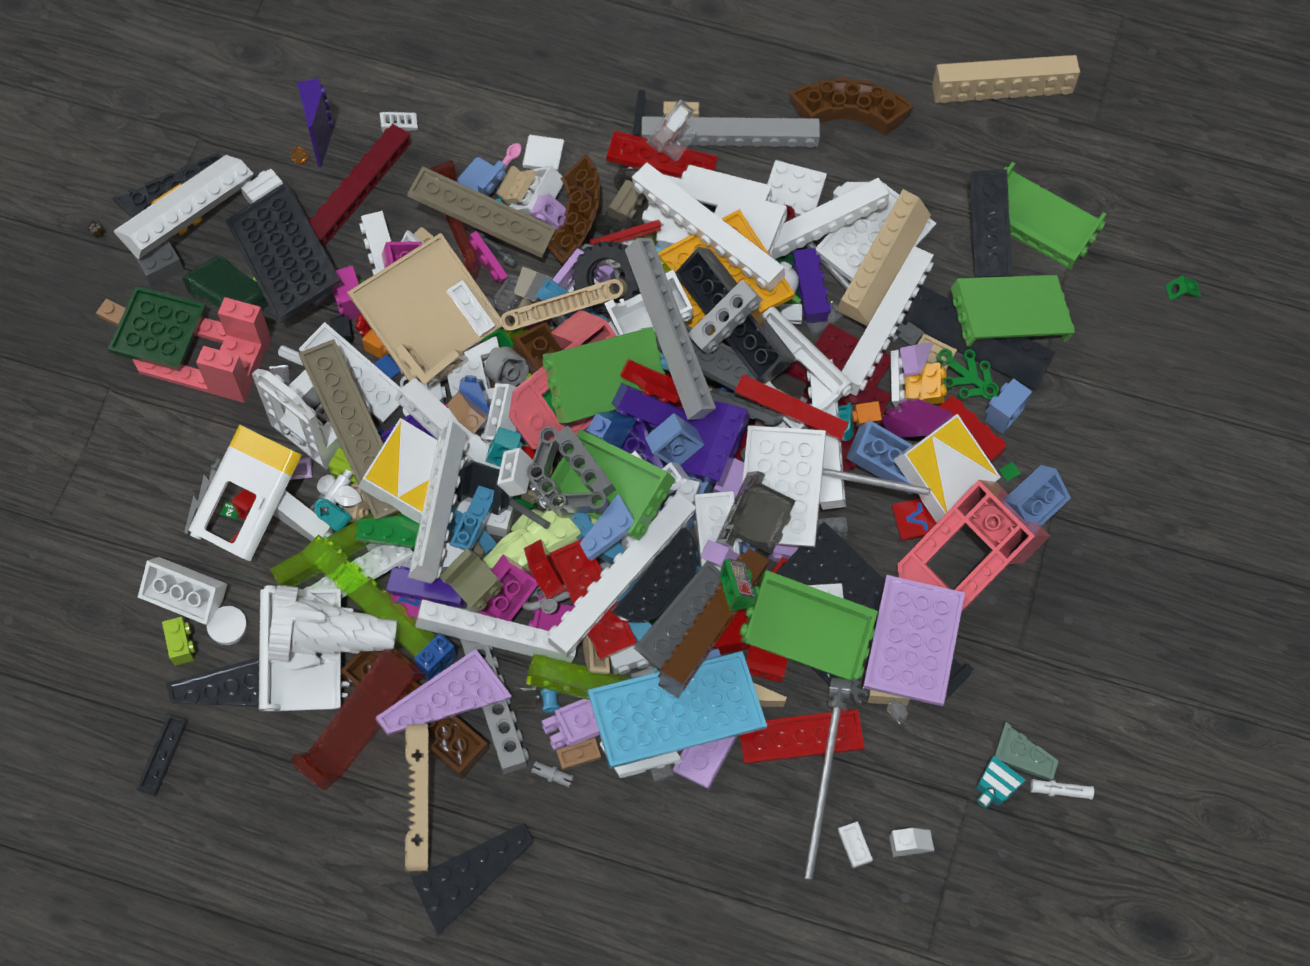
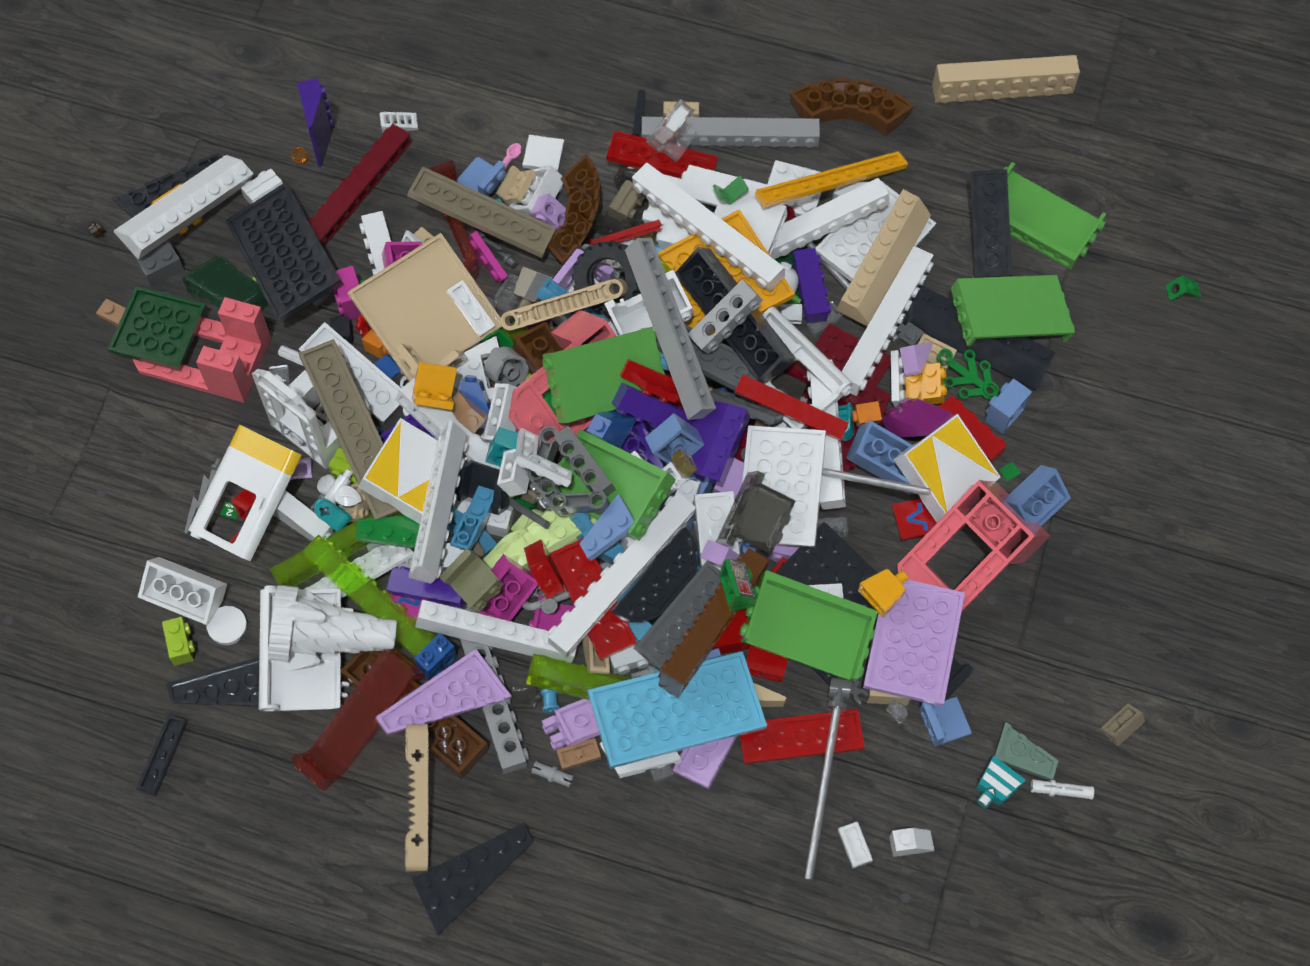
none -> light orange bracket [411,361,457,410]
none -> white plate [514,428,572,487]
none -> clear yellow piece [671,449,698,477]
none -> green bracket [713,176,749,205]
none -> light orange plate [754,151,908,208]
none -> light orange torso [858,569,909,618]
none -> medium blue bracket [919,697,971,747]
none -> dark tan slope [1100,703,1145,746]

